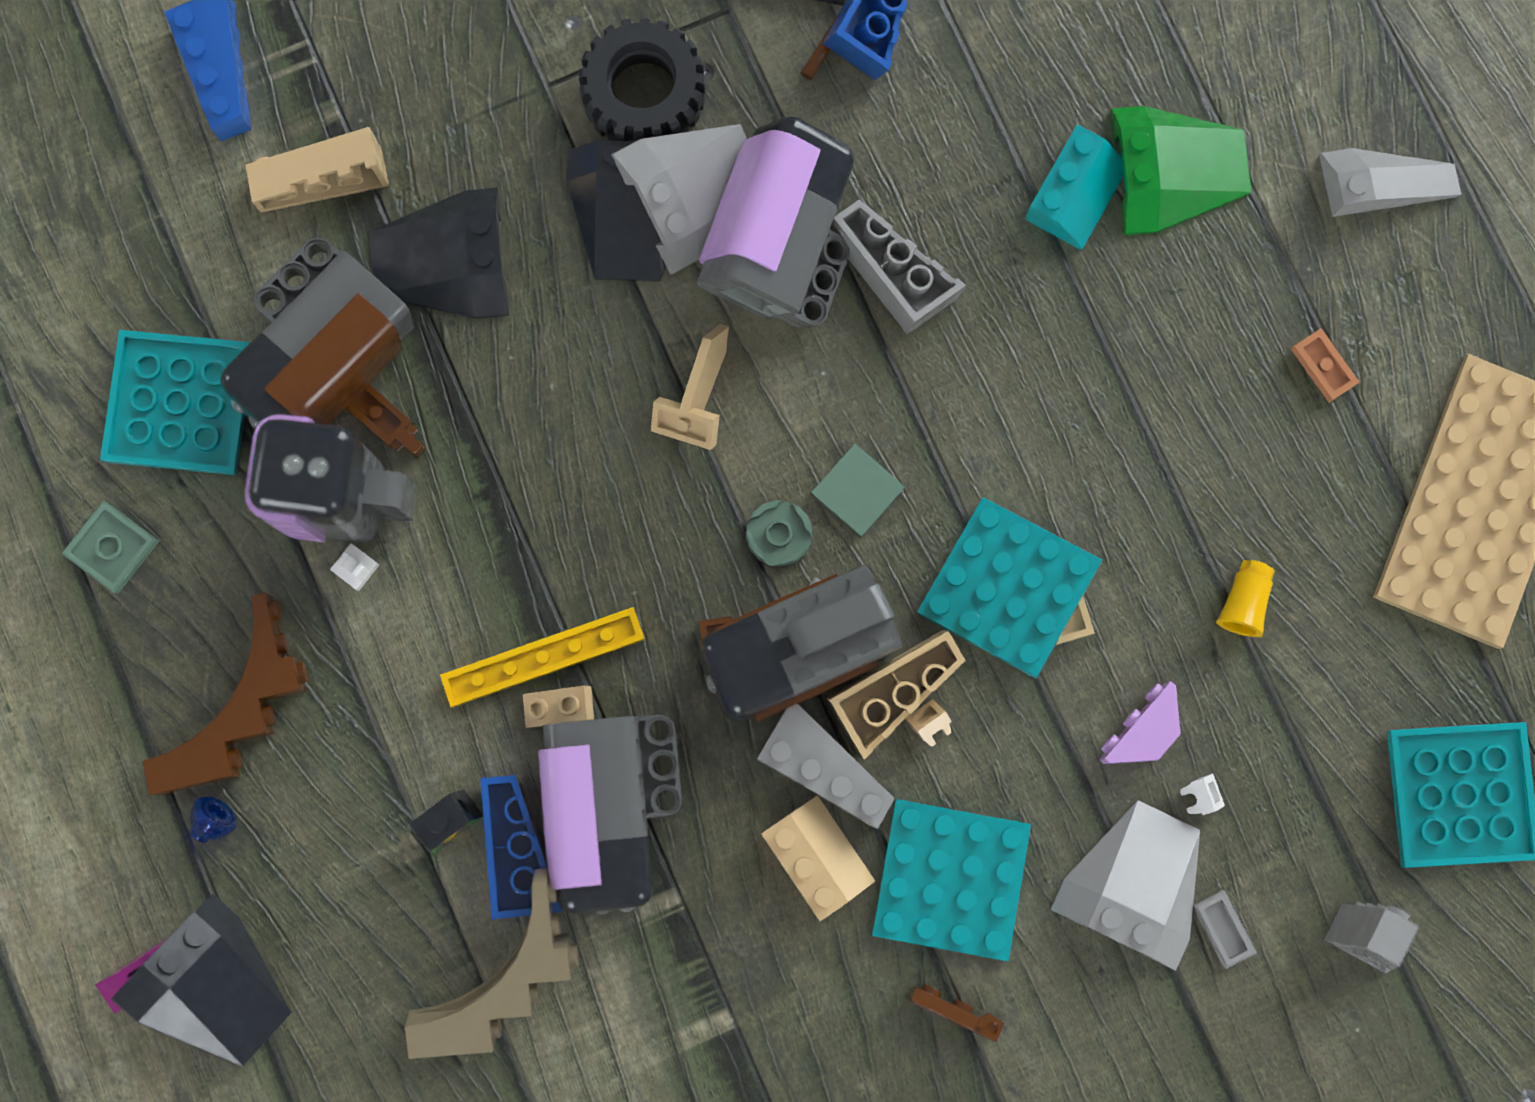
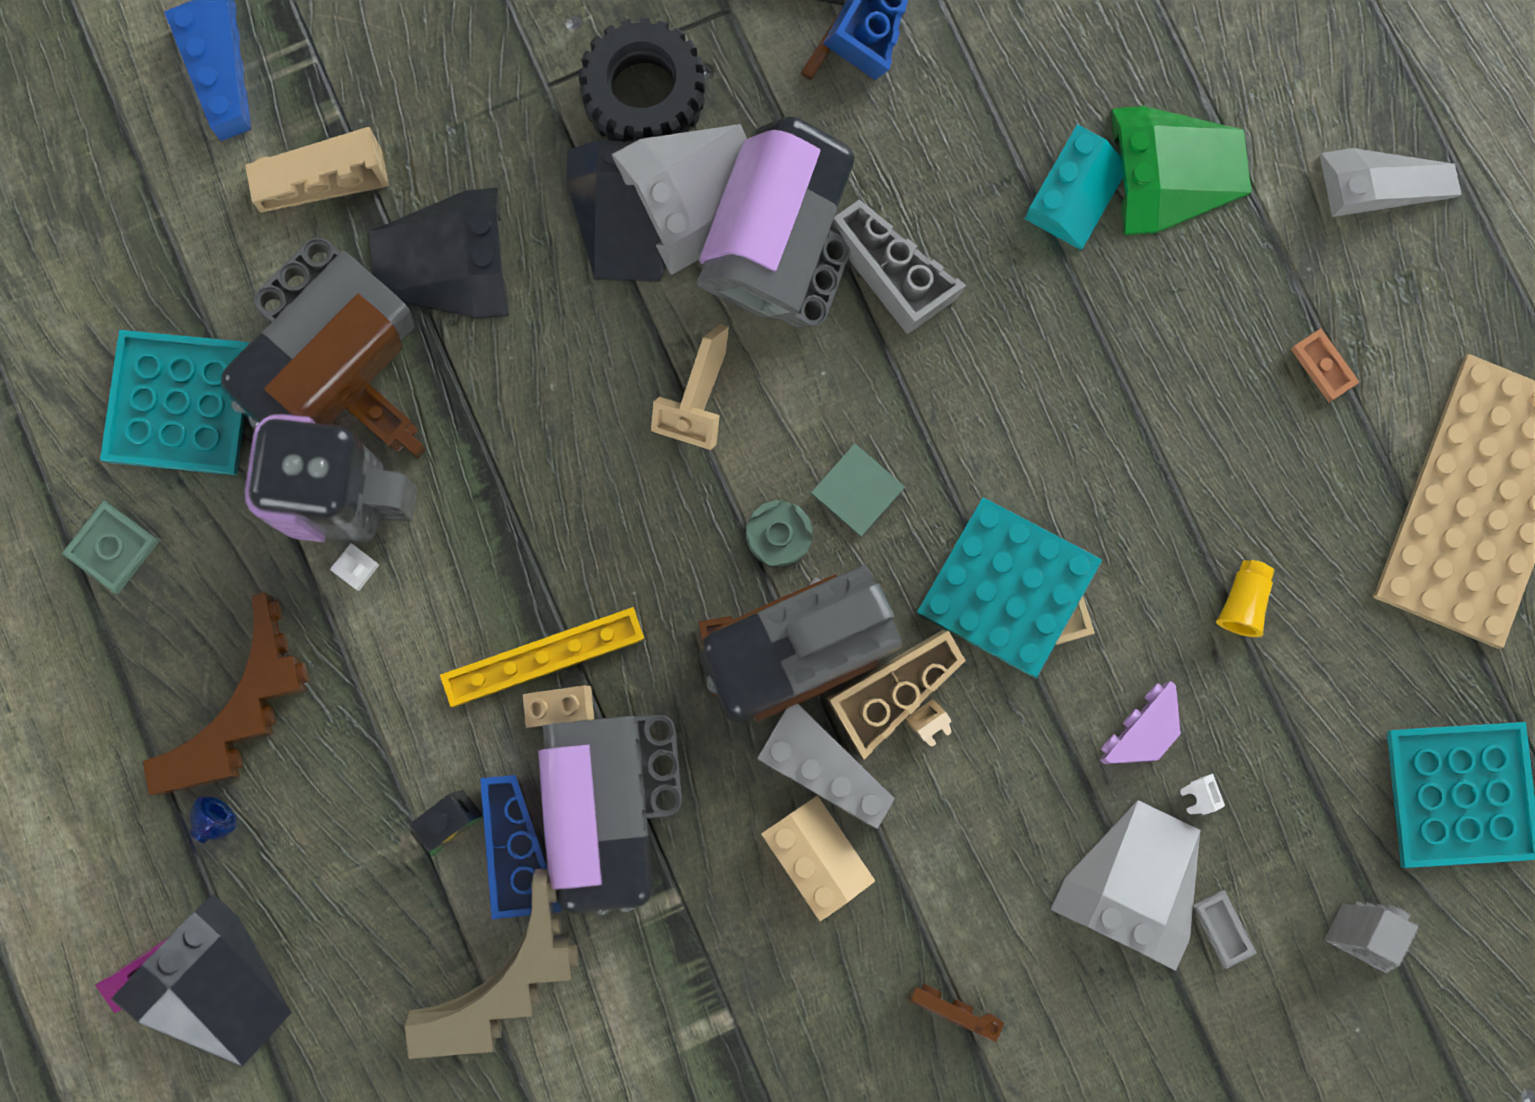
teal plate [872,799,1031,962] -> none

